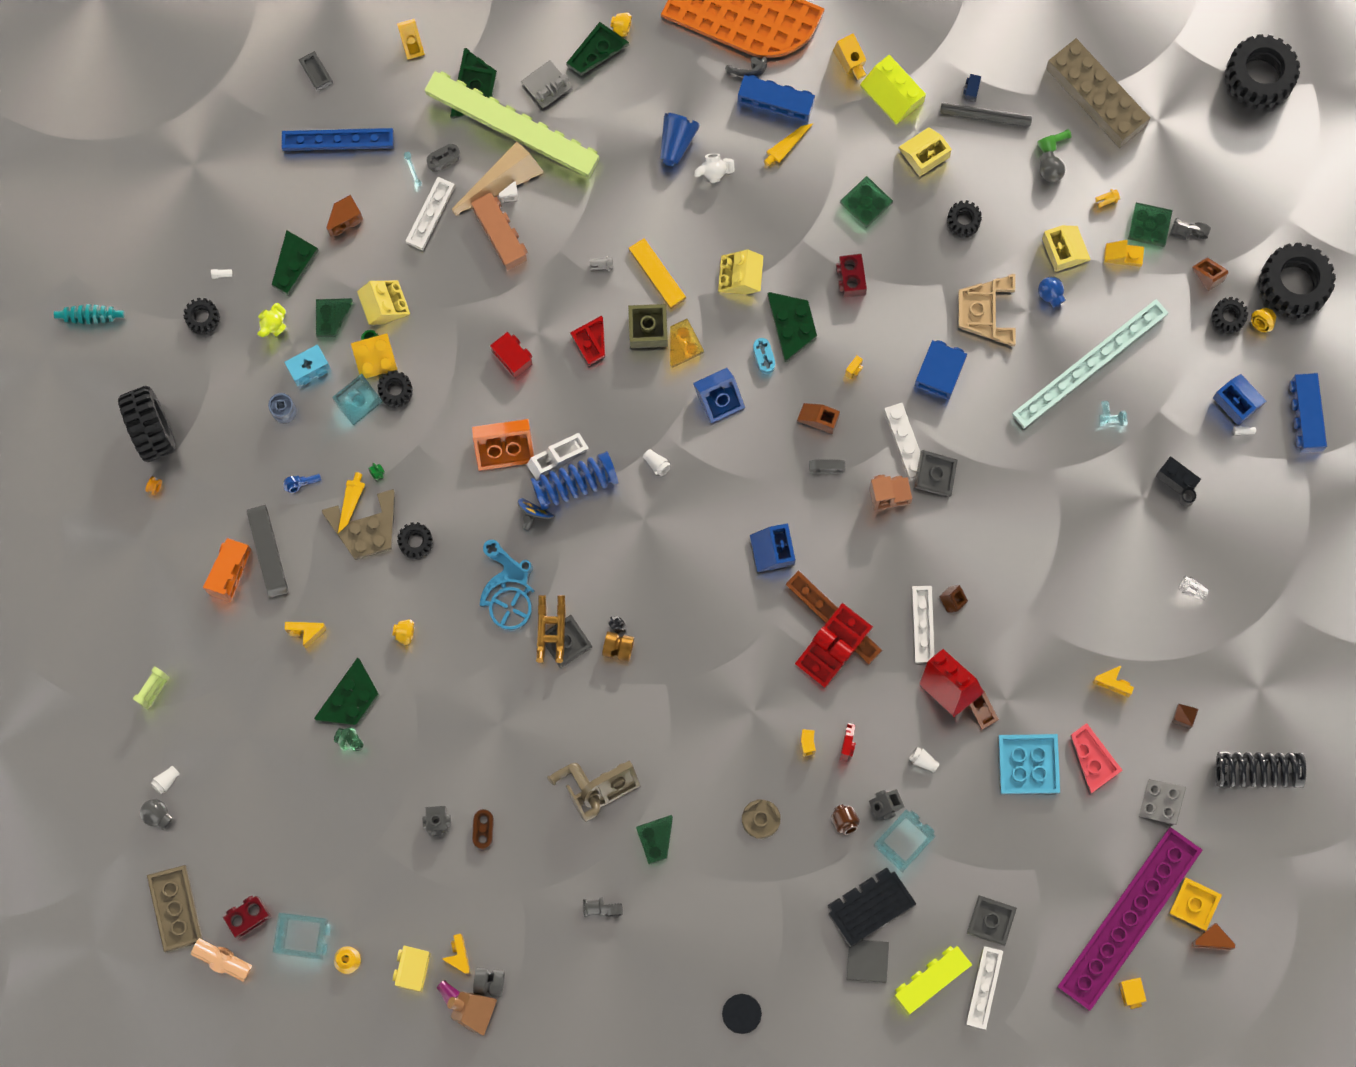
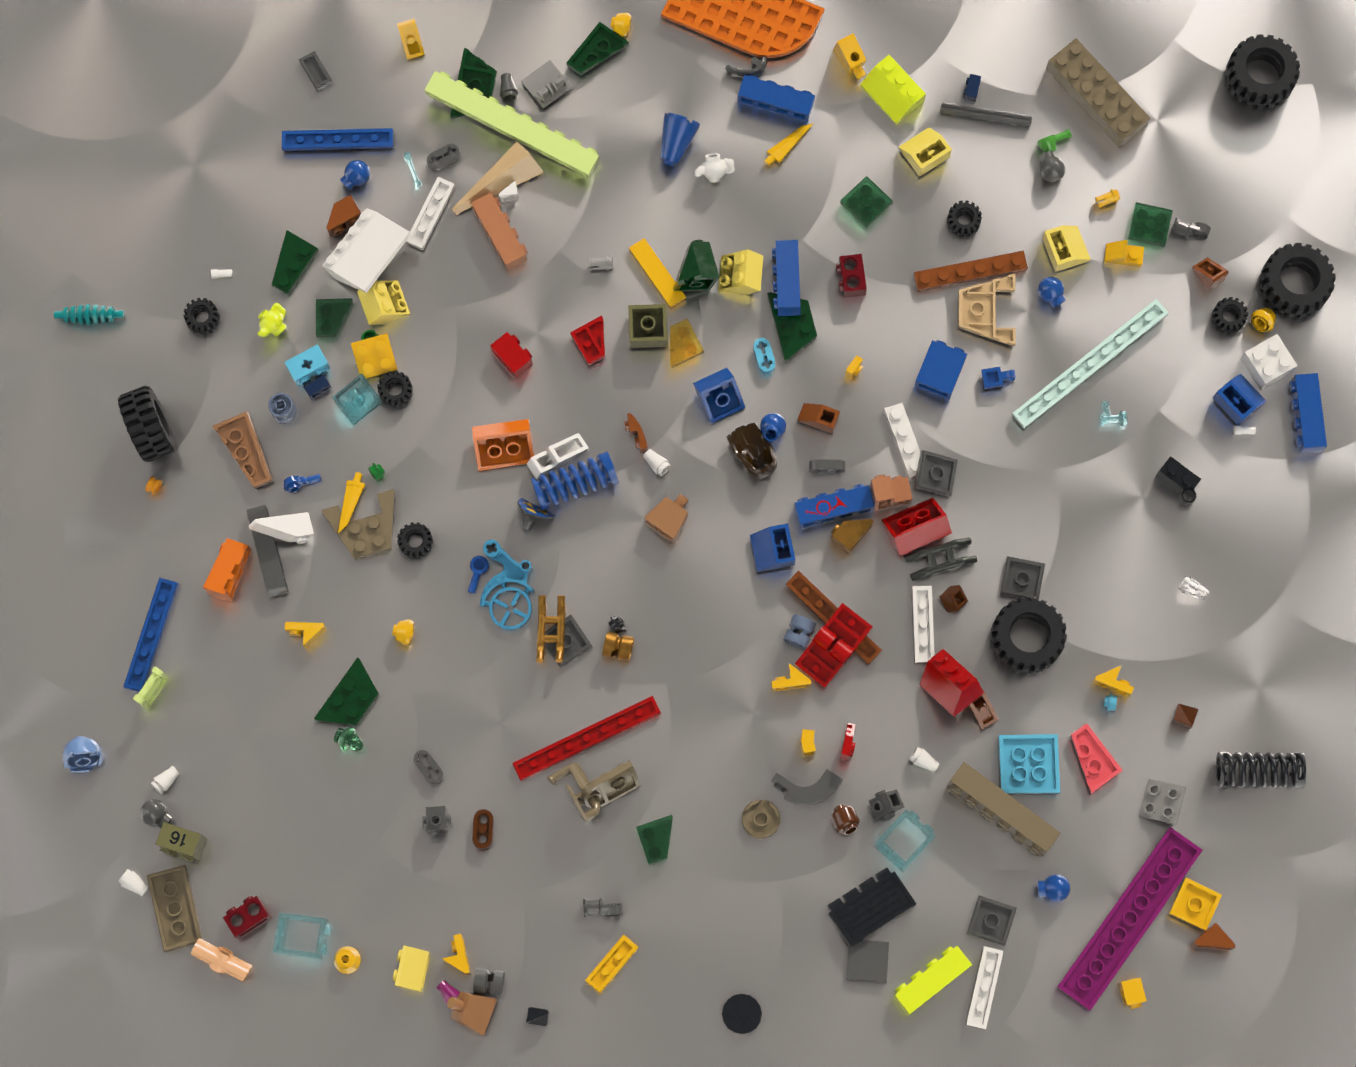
none -> medium blue cylinder [62,736,103,773]
none -> white cone [118,869,149,897]
none -> blue tile [123,578,179,692]
none -> olive brick [155,822,207,863]
none -> medium nougat wing [212,411,273,489]
none -> white slope [249,512,314,544]
none -> dark blue piece [304,375,331,400]
none -> white slope [322,208,411,293]
none -> blue piece [340,160,370,190]
none -> dark grey beam [414,750,444,784]
none -> blue plate [467,556,489,594]
none -> dark grey cone [500,73,518,102]
none -> red tile [512,696,661,781]
none -> black slope [526,1007,549,1026]
none -> yellow tile [585,935,639,993]
none -> dark orange slope [624,413,648,454]
none -> medium nougat torso [644,494,689,543]
none -> dark green slope [673,240,719,291]
none -> dark brown hair [727,423,777,479]
none -> blue piece [760,413,786,441]
none -> yellow slope [771,664,811,692]
none -> blue brick [772,240,801,316]
none -> dark grey arch [772,769,843,806]
none -> sand blue wheel [783,614,816,650]
none -> blue brick [794,484,875,529]
none -> pearl gold slope [831,519,874,554]
none -> red slope [881,497,952,556]
none -> pearl dark grey piece [904,537,977,581]
none -> dark orange plate [913,250,1028,292]
none -> dark tan brick [947,762,1061,857]
none -> blue plate [981,367,1016,390]
none -> black tyre [990,597,1067,674]
none -> dark grey tile [1000,556,1045,601]
none -> blue piece [1038,874,1070,902]
none -> medium azure plate [1104,693,1118,712]
none -> white brick [1241,334,1298,390]

